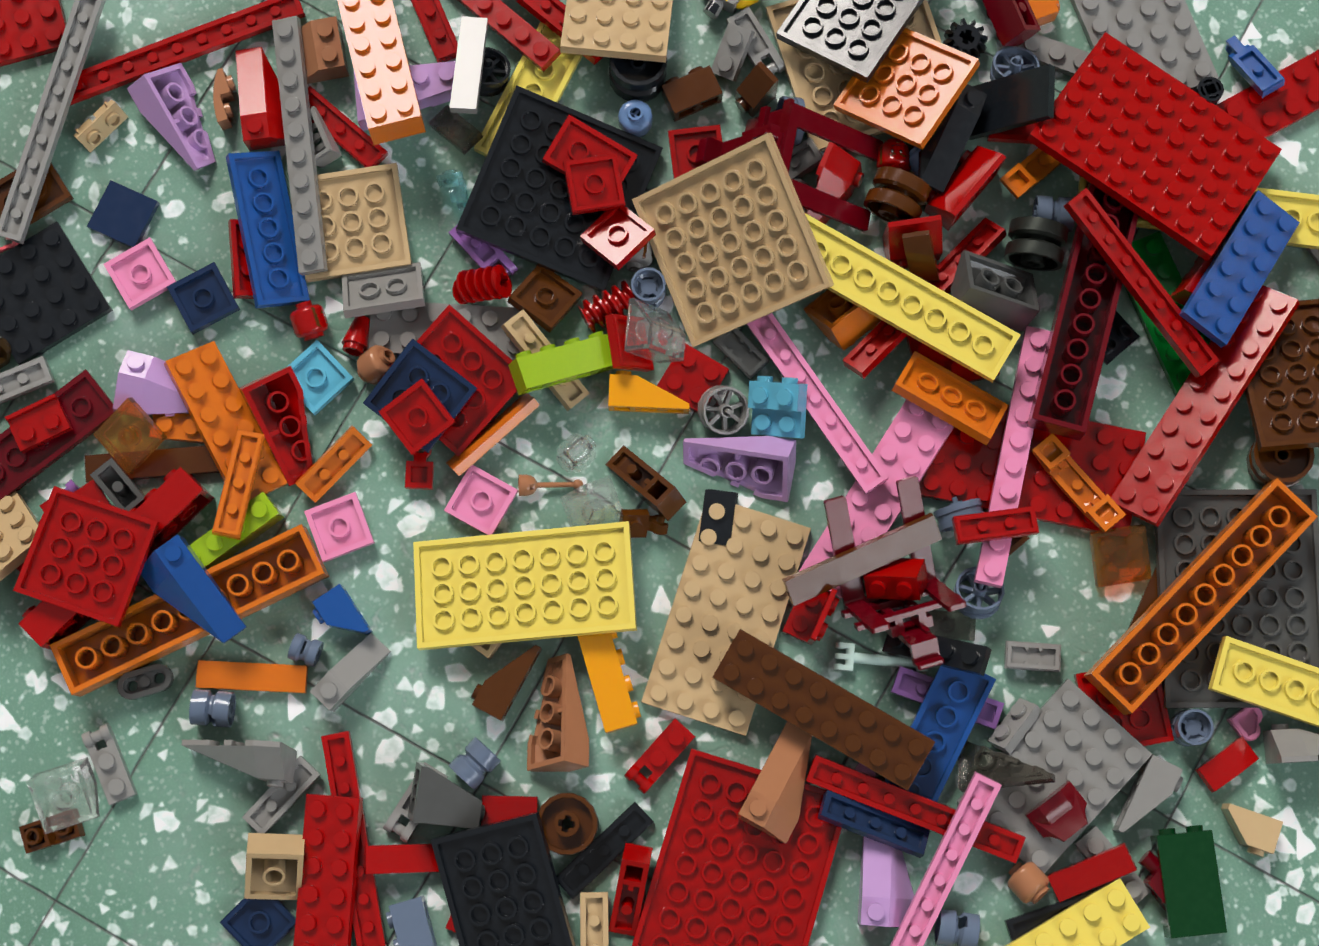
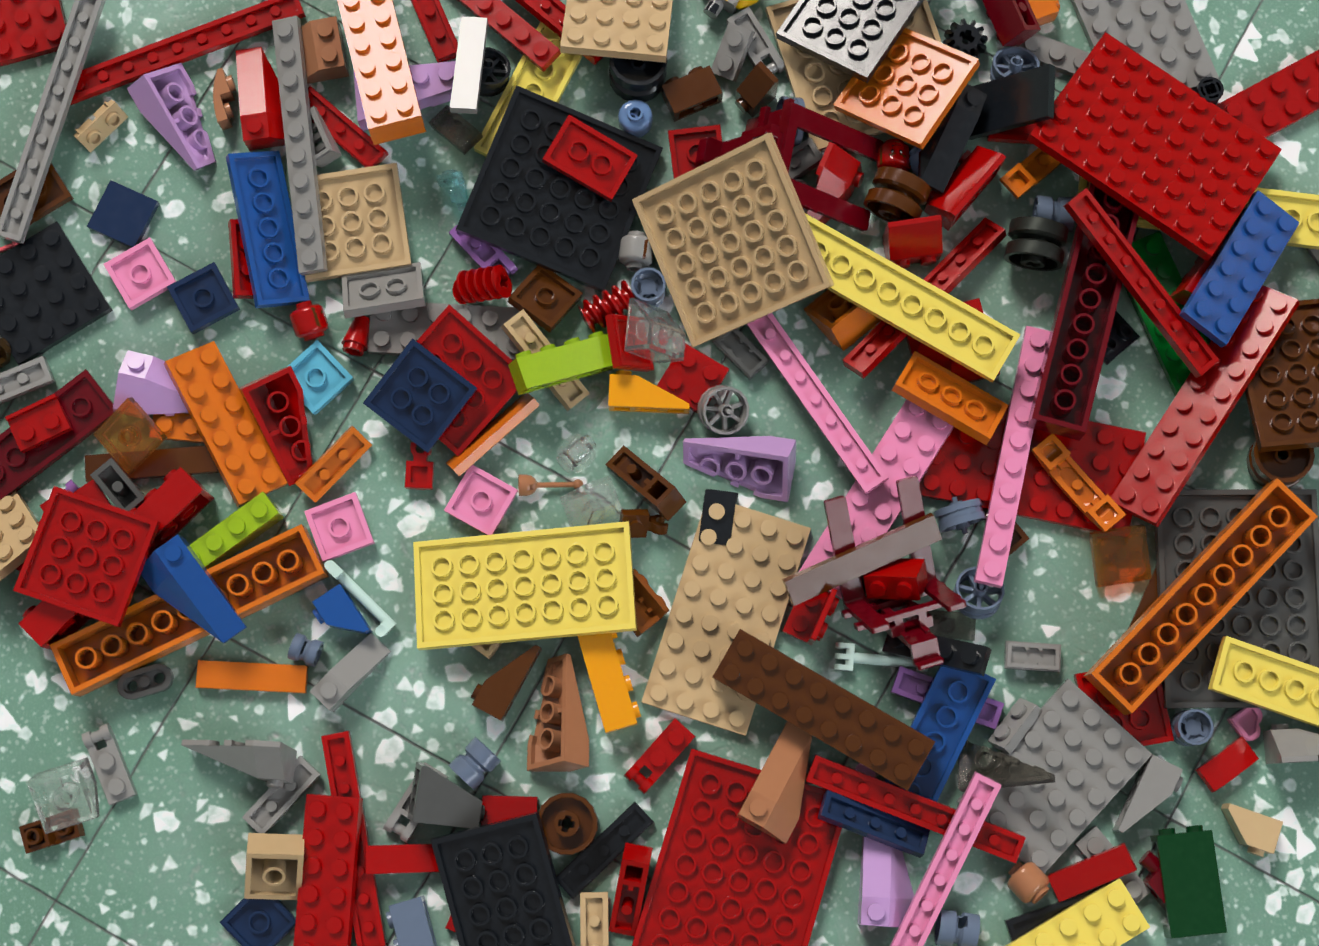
sand blue wheel [189,689,236,728] -> none
orange tile [212,429,265,540] -> none
nougat head [357,345,396,385] -> none
red plate [378,378,456,455] -> none
red tile [563,154,626,215] -> none
plate [580,207,656,271] -> none
medium azure plate [748,376,808,438] -> none
reddish brown slope [902,230,939,282] -> none
dark grey slope [951,250,1040,332] -> none
red tile [952,506,1039,545] -> none
dark red slope [1025,780,1088,842] -> none
blue hinge [1225,36,1285,98] -> none
none -> light aqua hinge [324,560,397,637]
none -> dark orange bracket [633,569,669,637]

